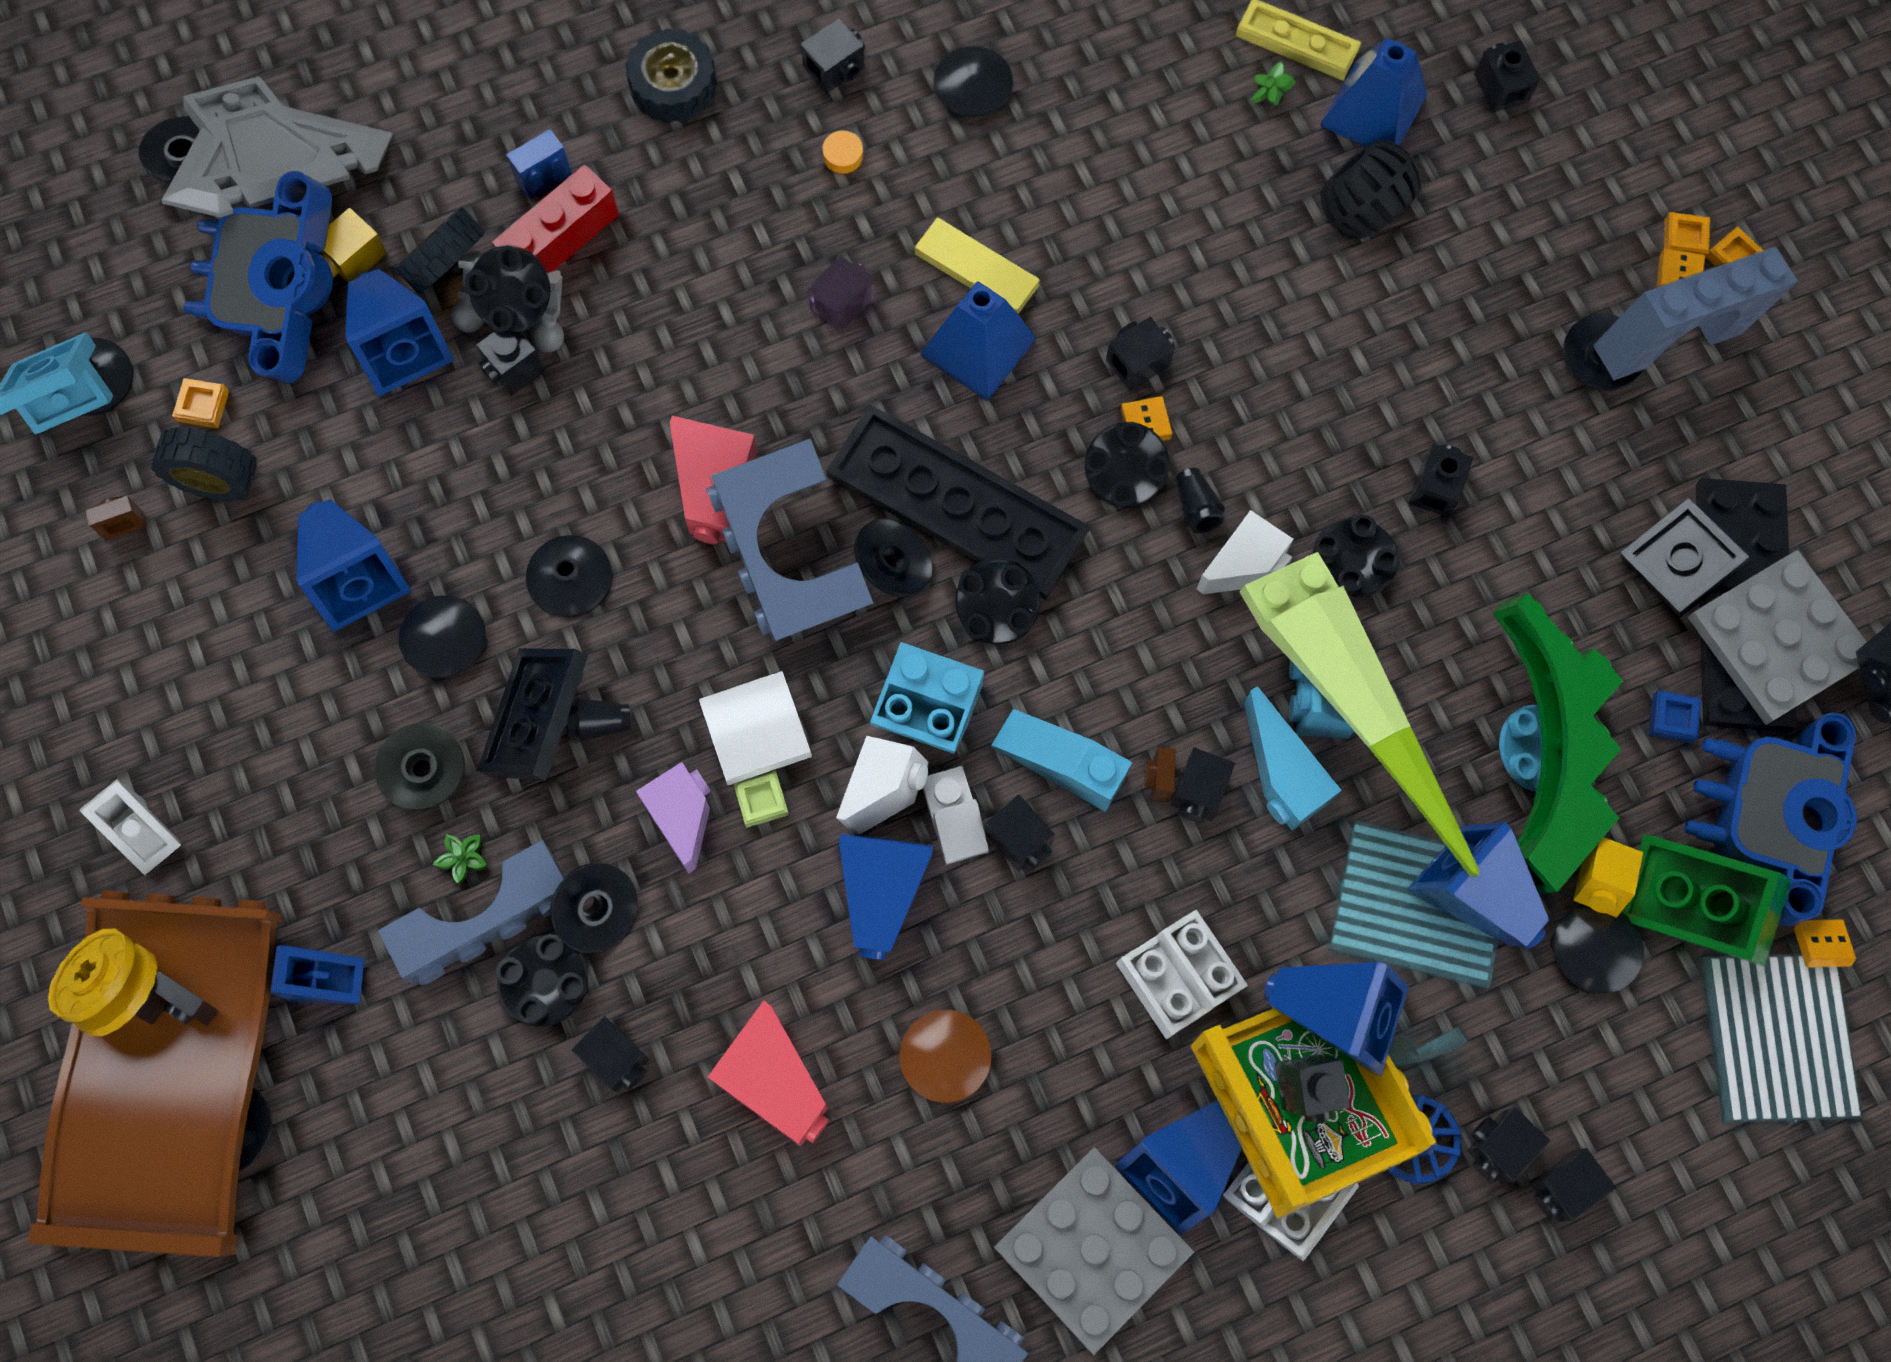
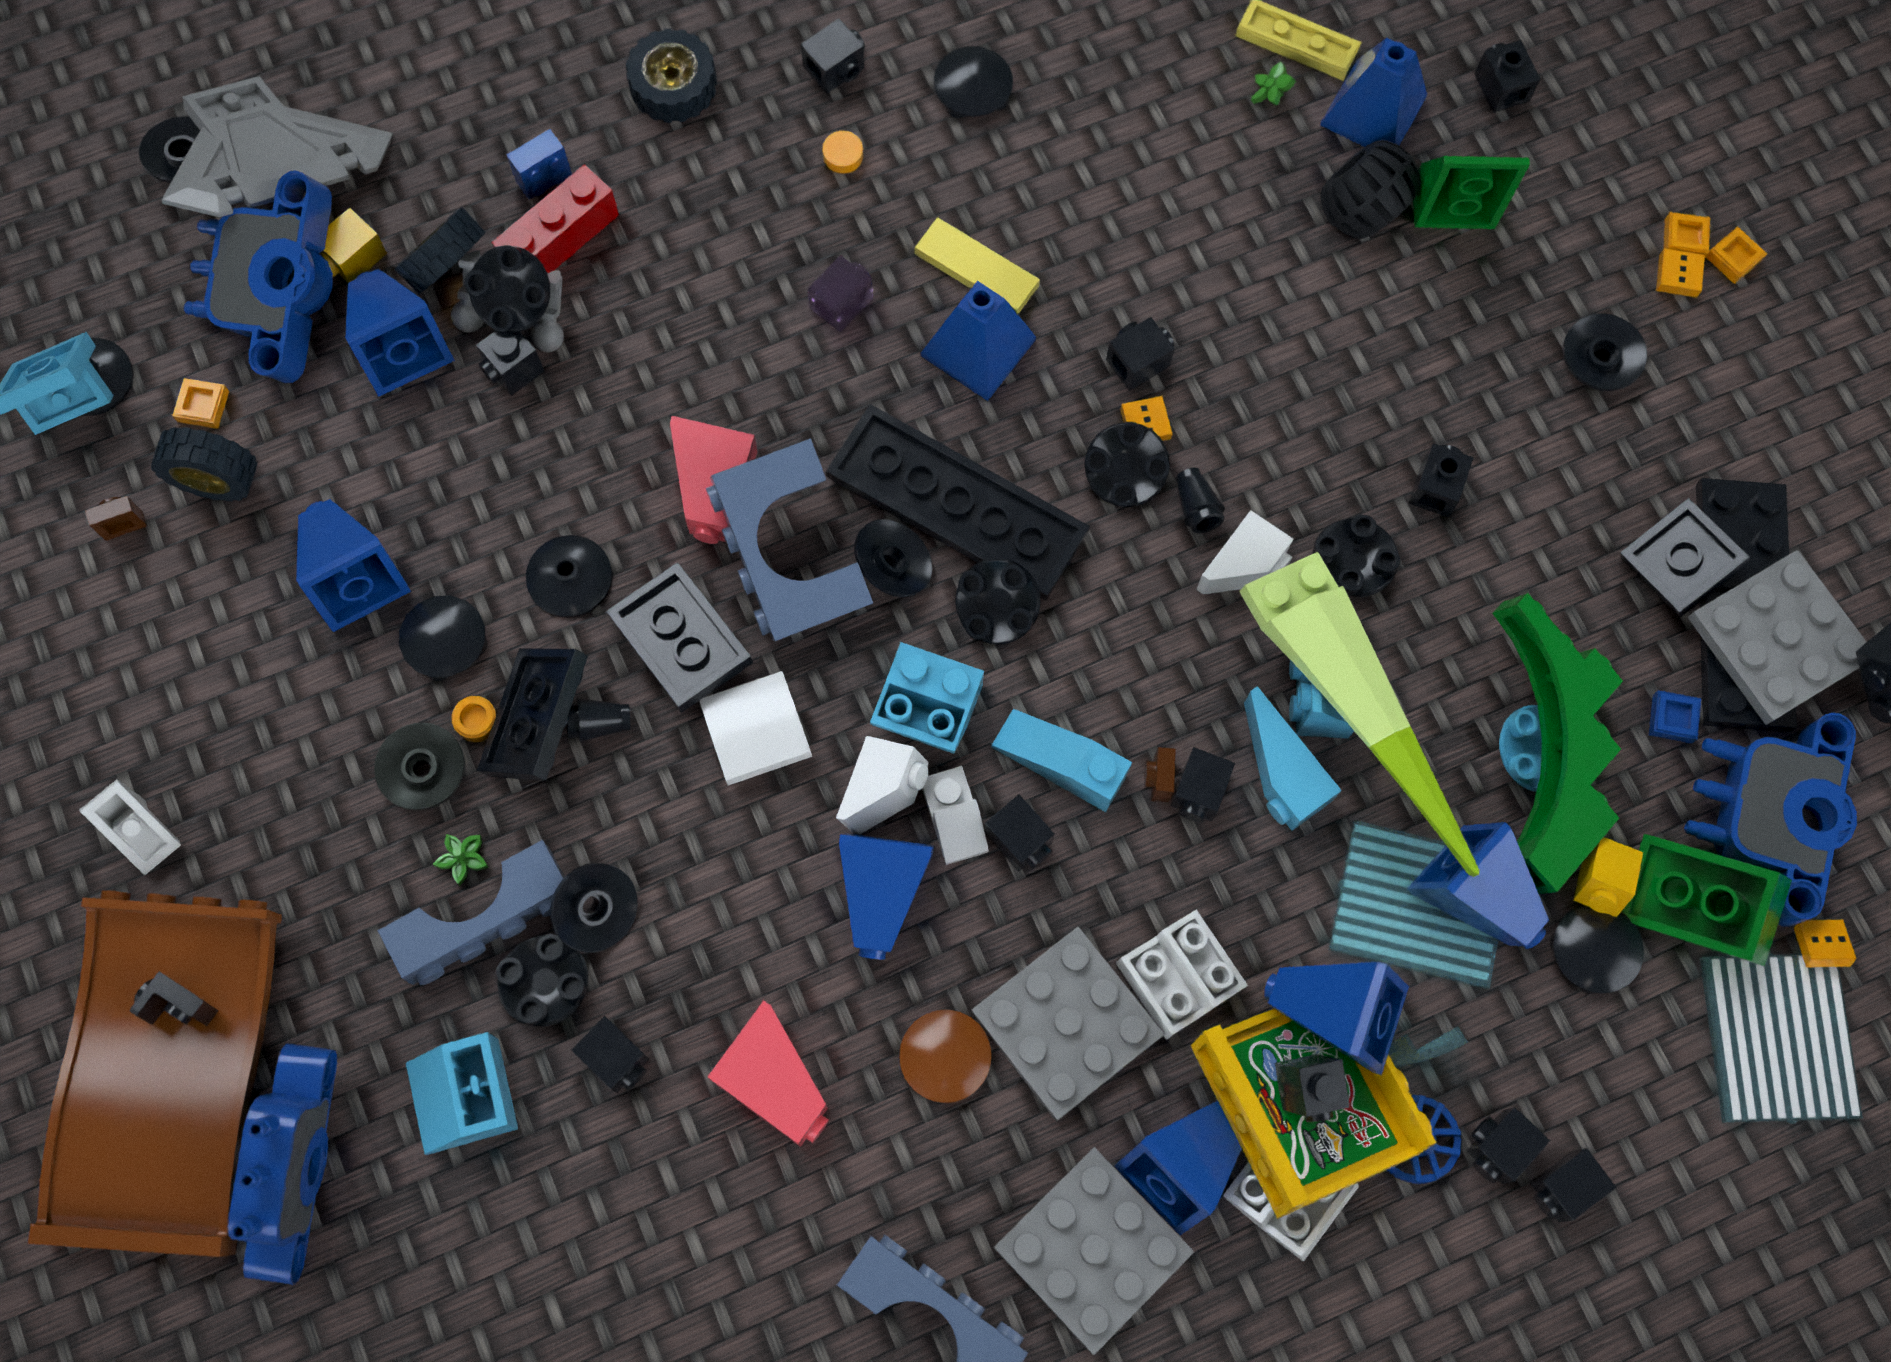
yellow wheel [48,928,158,1036] -> none
blue slope [271,945,365,1004] -> none
lavender slope [636,762,711,874] -> none
yellowish green tile [733,770,789,828] -> none
sand blue arch [1593,247,1798,380] -> none
none -> blue piece [228,1043,337,1285]
none -> medium azure slope [406,1032,518,1155]
none -> light orange tile [452,696,497,742]
none -> plate [606,562,753,713]
none -> light grey plate [971,927,1164,1122]
none -> green slope [1413,156,1530,229]

